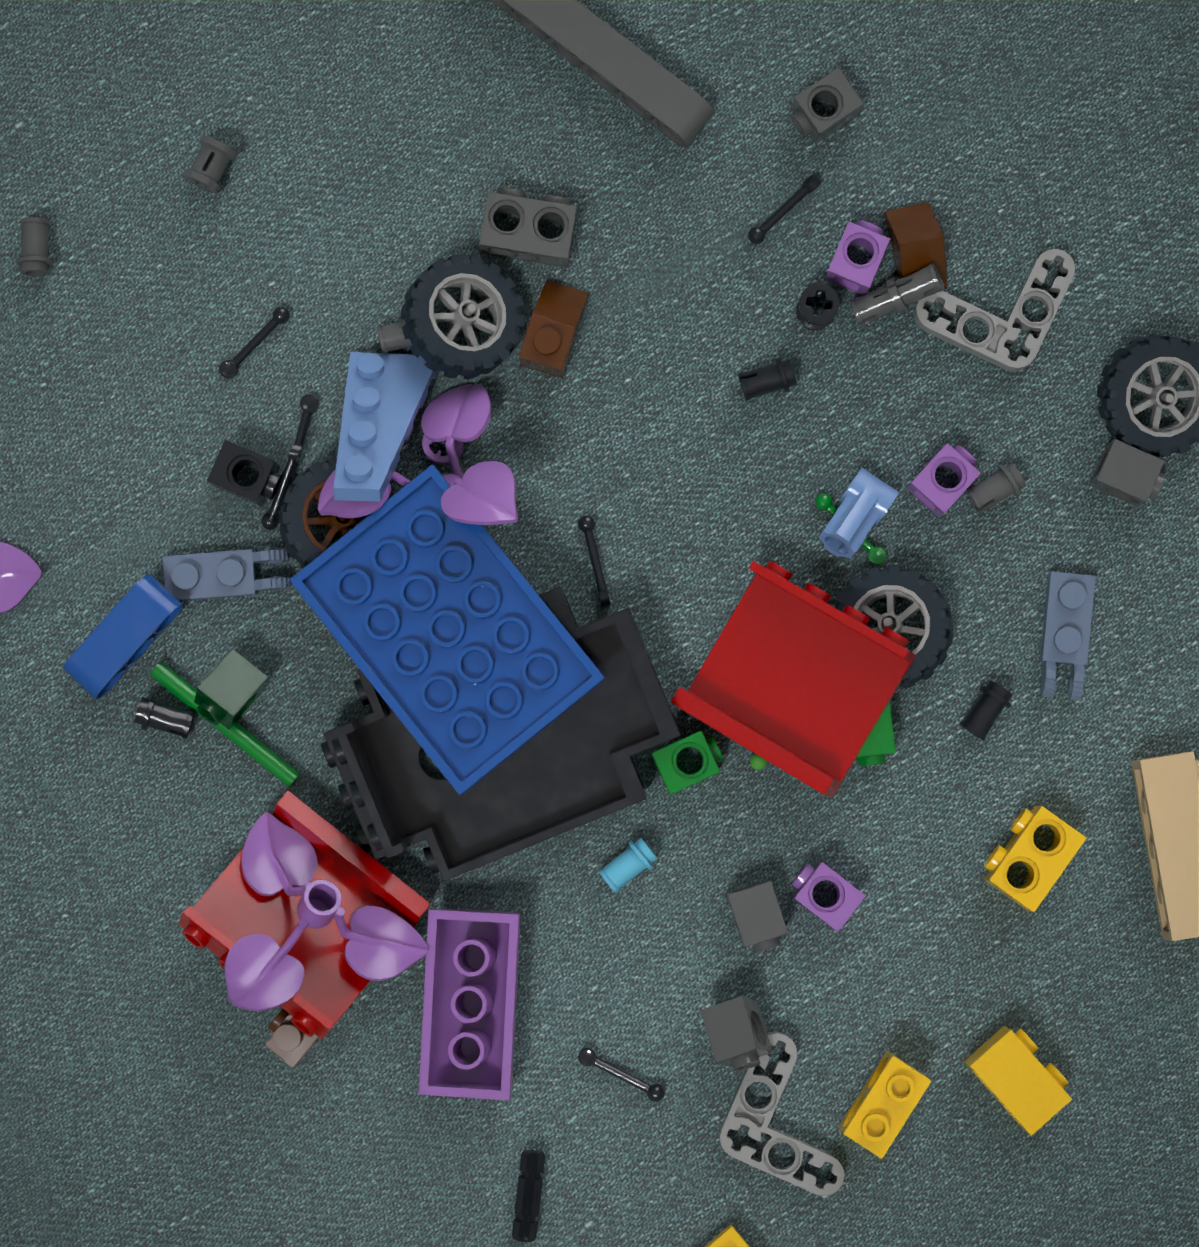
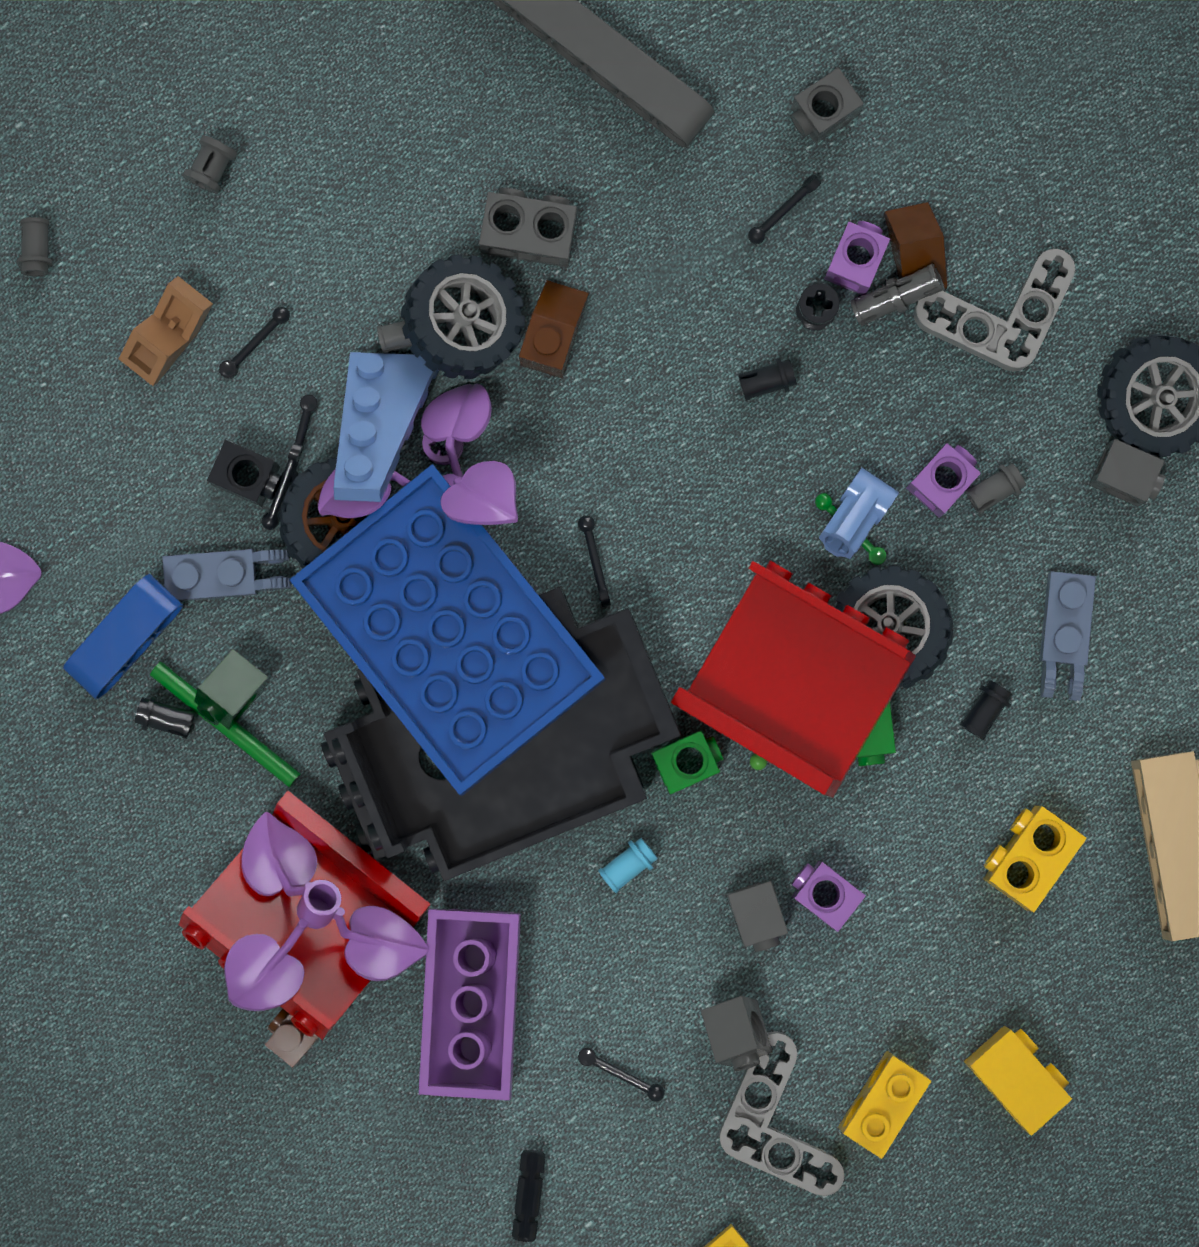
none -> medium nougat slope [119,276,213,386]

